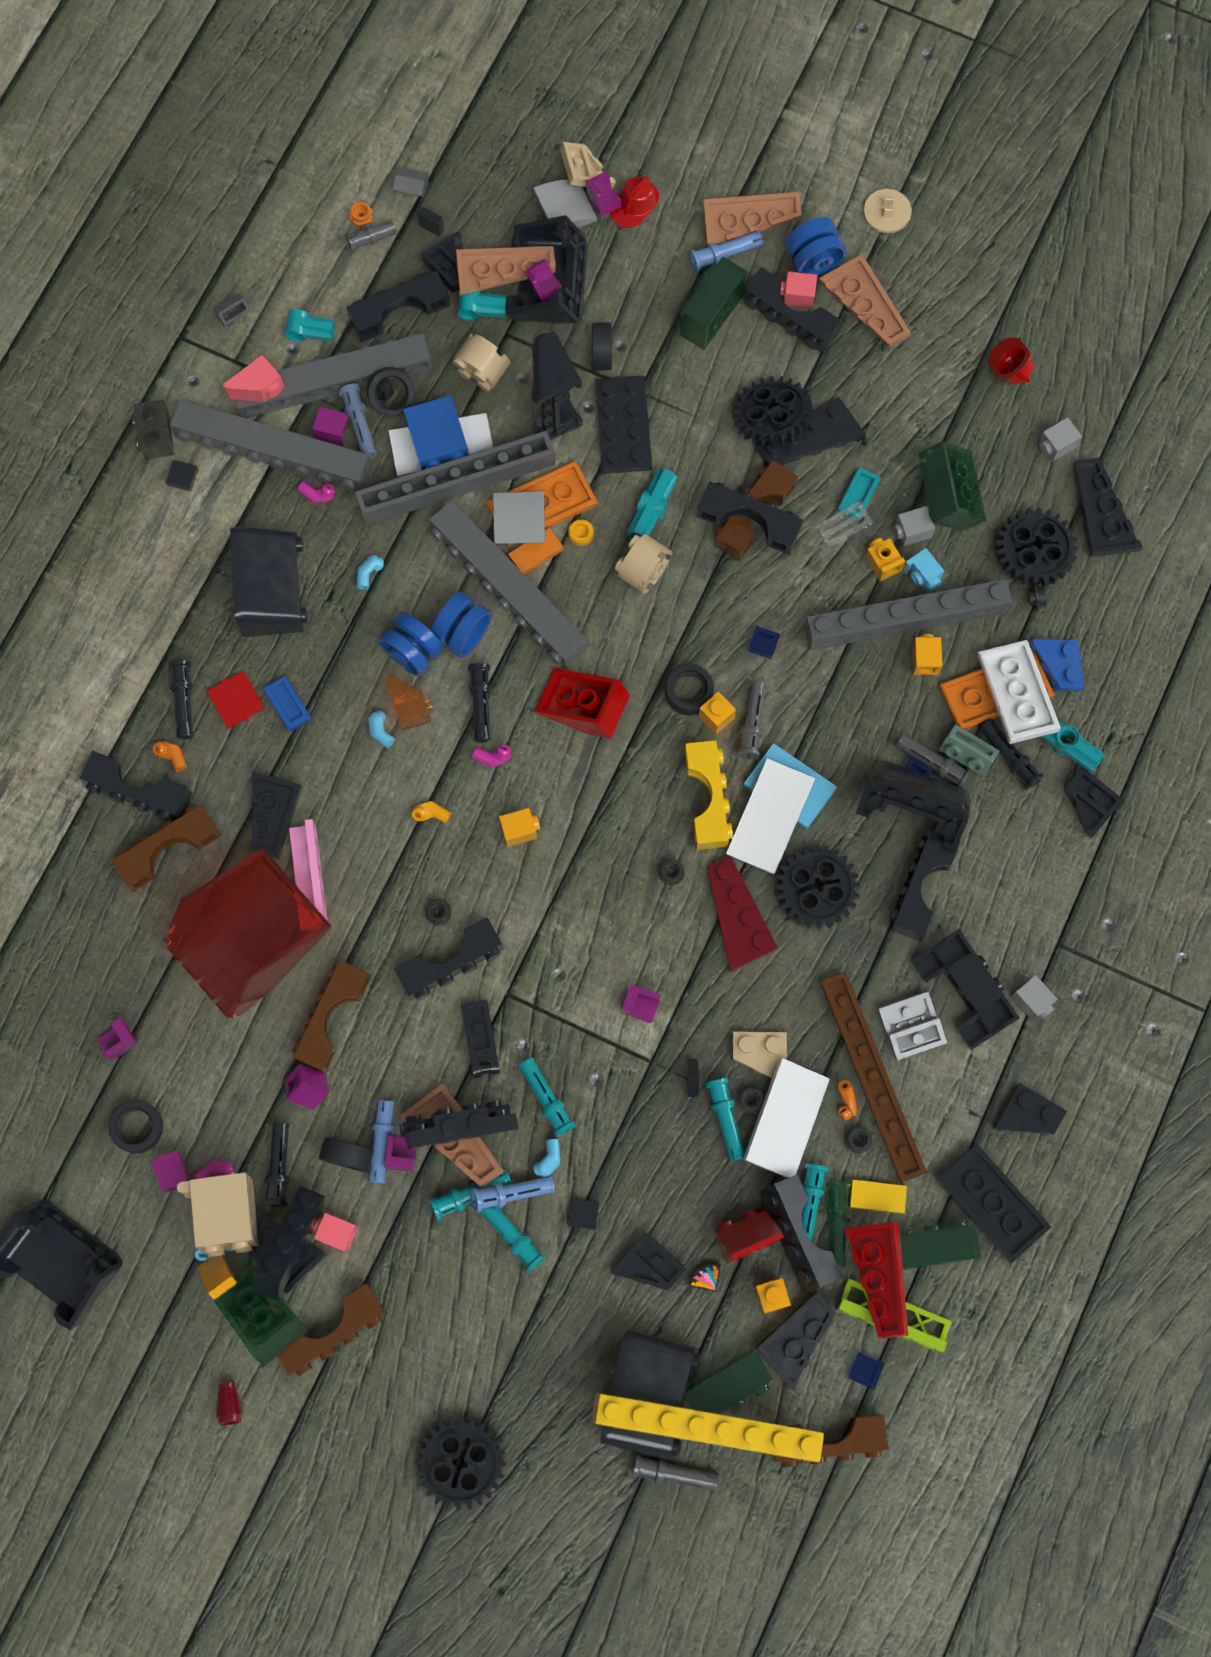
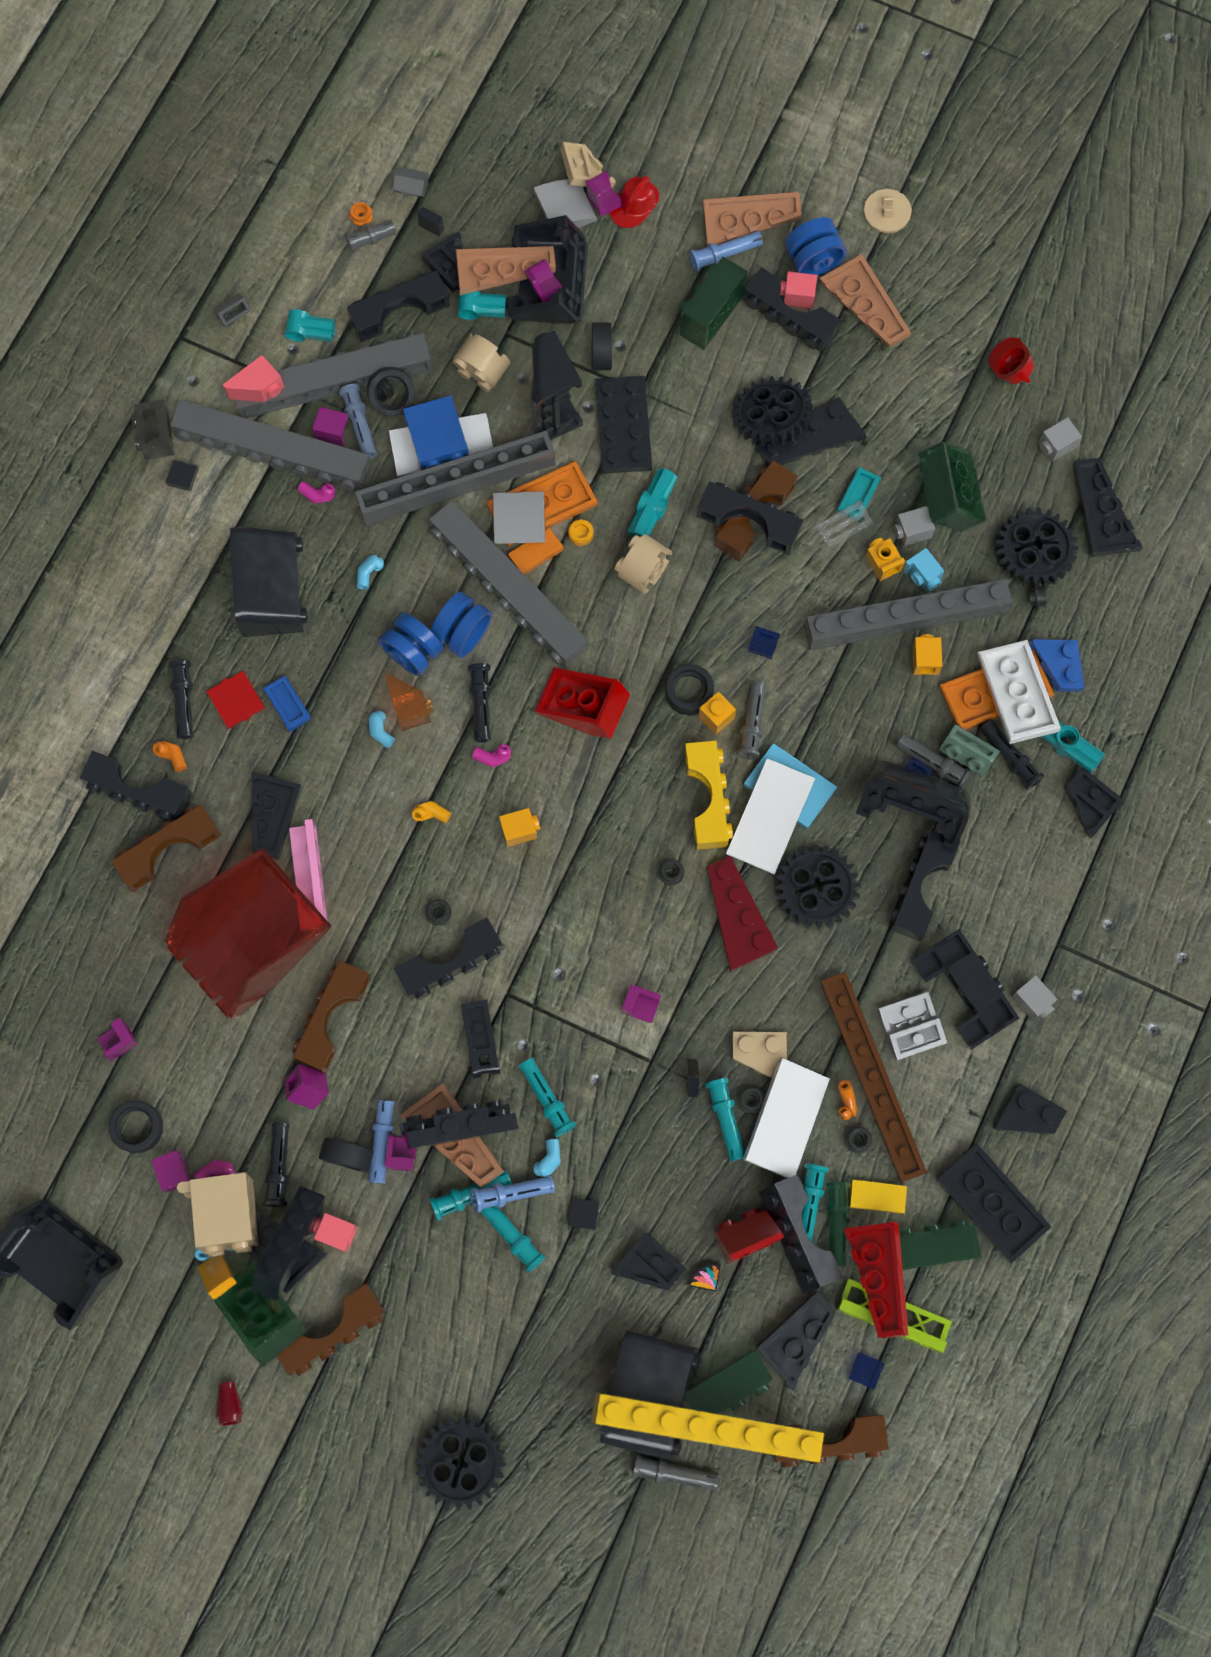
light orange brick [754,1278,791,1314] -> none

